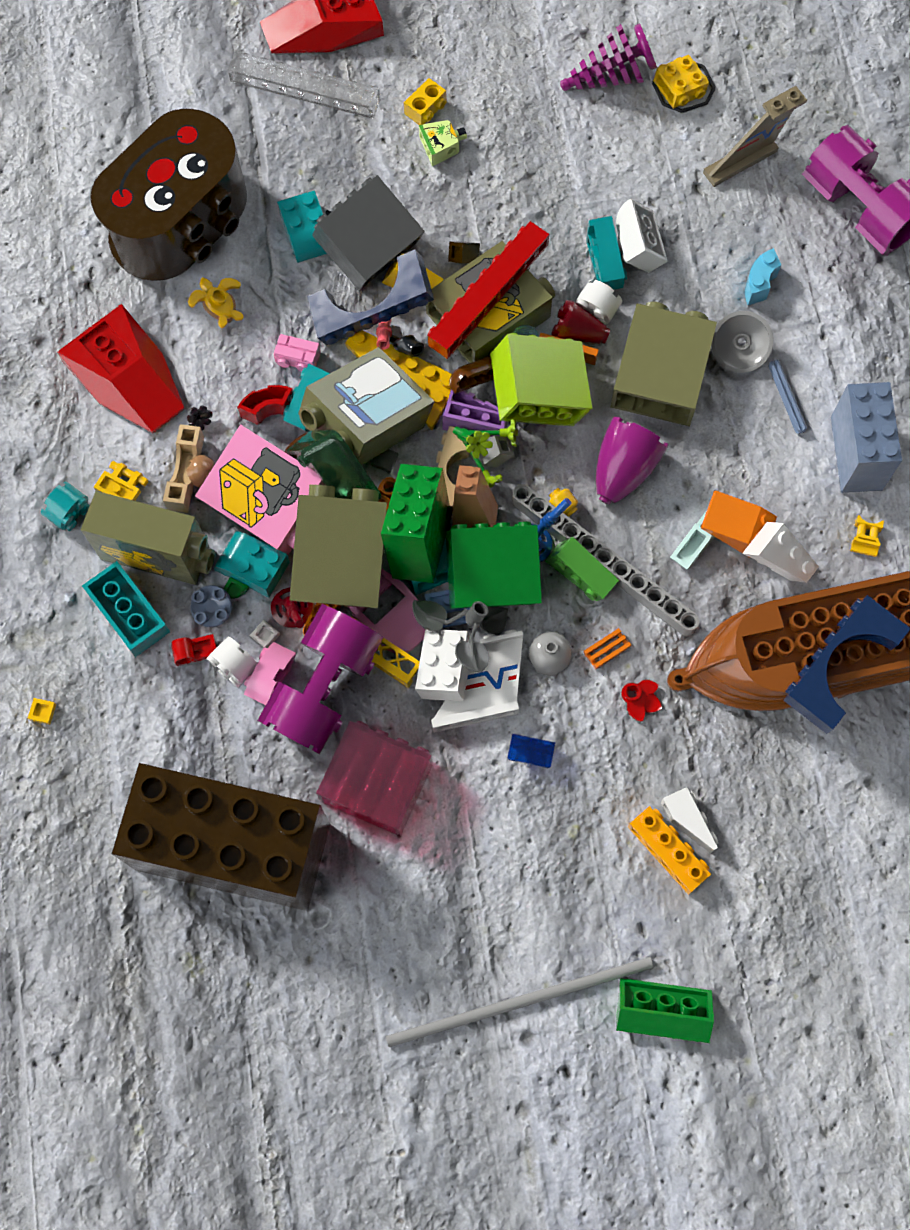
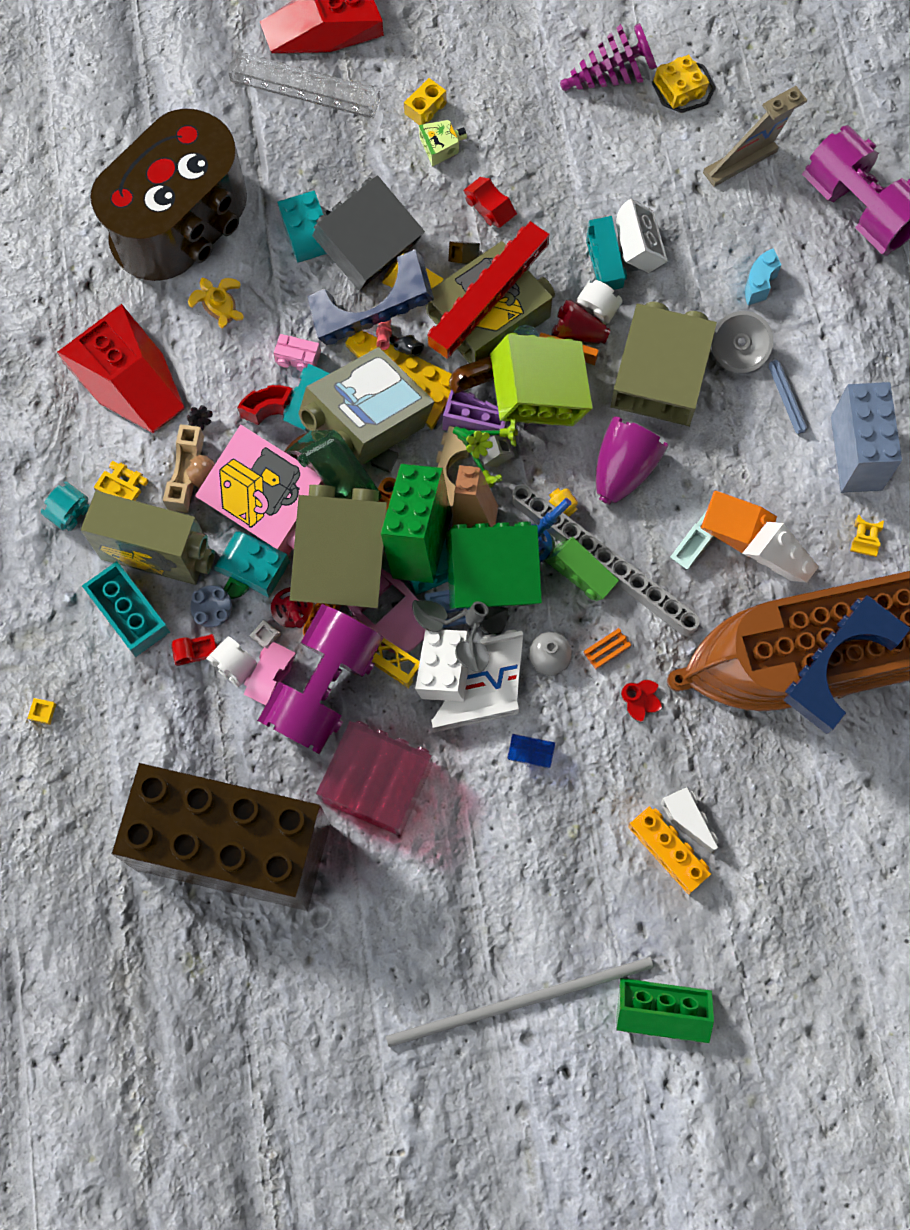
none -> red brick [463,177,517,228]

